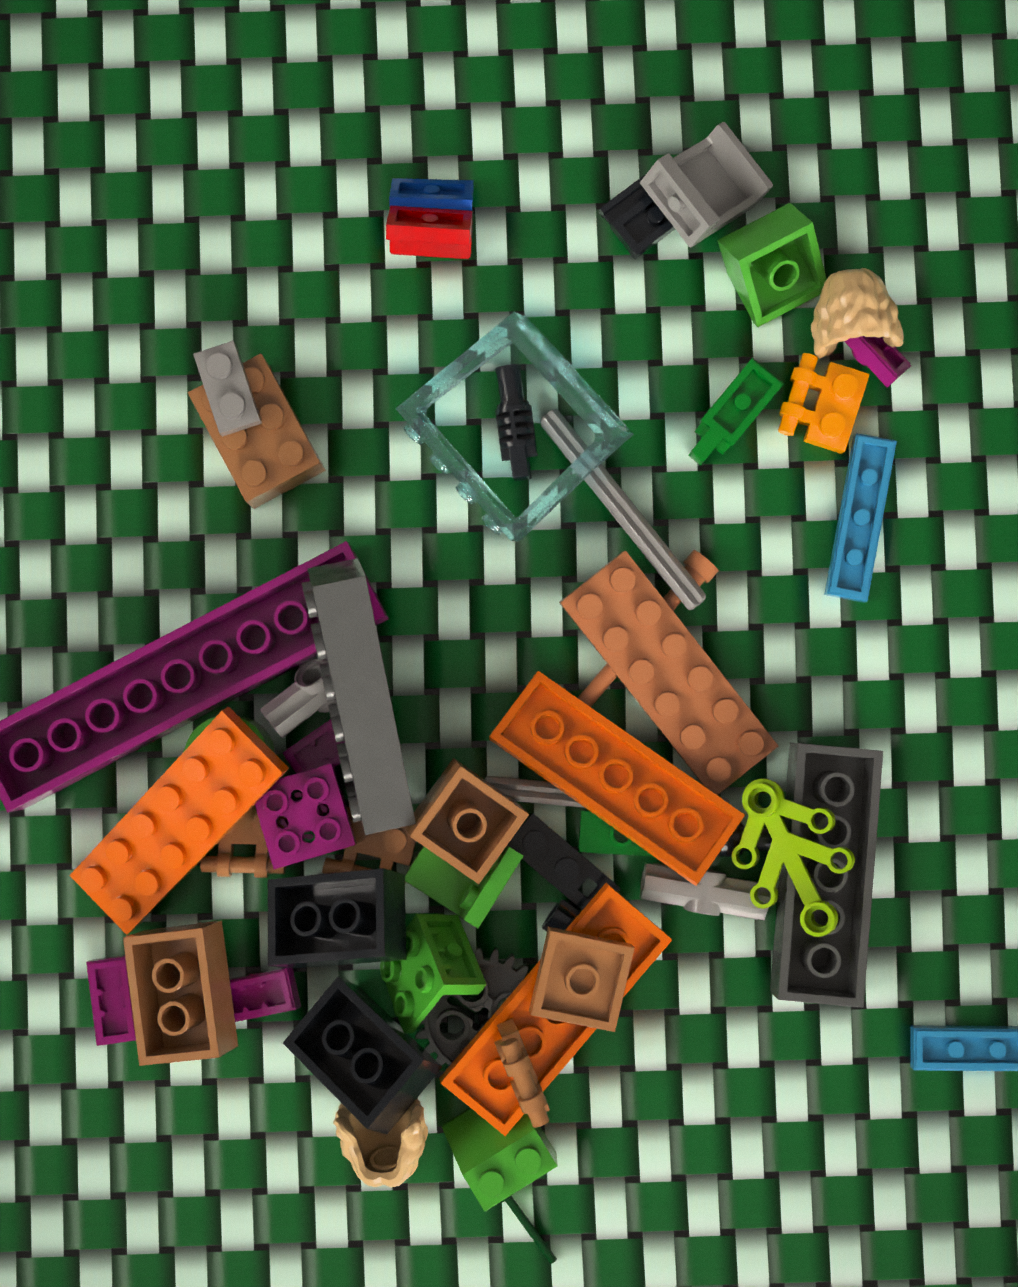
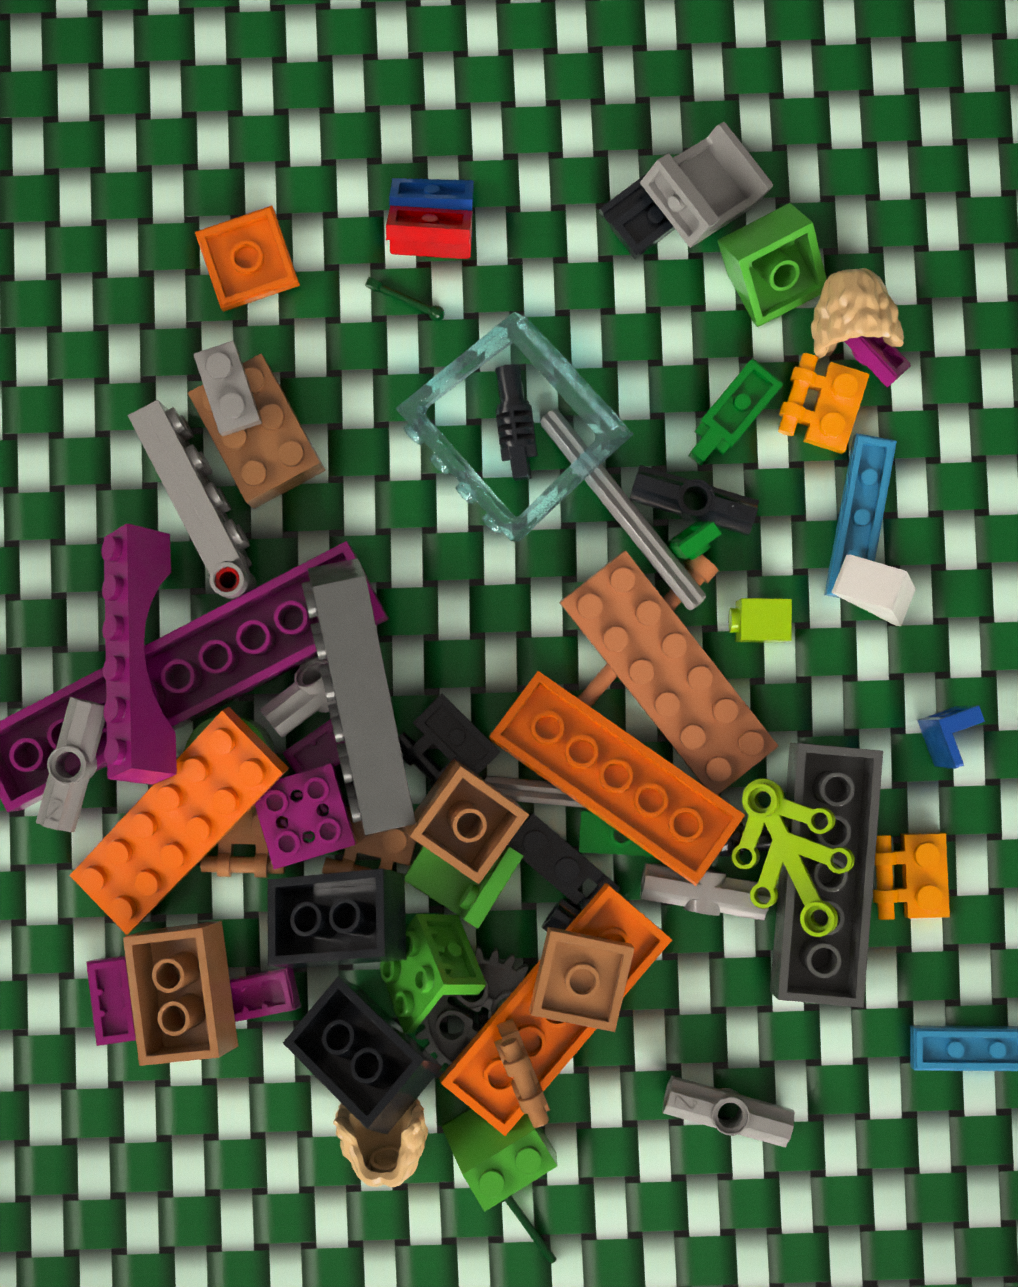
none -> light grey piece [36,697,105,832]
none -> magenta arch [101,523,177,785]
none -> light grey hinge [127,400,257,600]
none -> orange plate [195,206,300,312]
none -> dark green hinge [365,277,445,321]
none -> black plate [398,693,501,788]
none -> black piece [629,465,759,536]
none -> light grey piece [662,1075,795,1148]
none -> green plate [665,521,722,560]
none -> lime brick [728,598,792,643]
none -> white slope [831,555,916,626]
none -> light orange plate [873,832,950,920]
none -> blue panel [917,705,985,769]

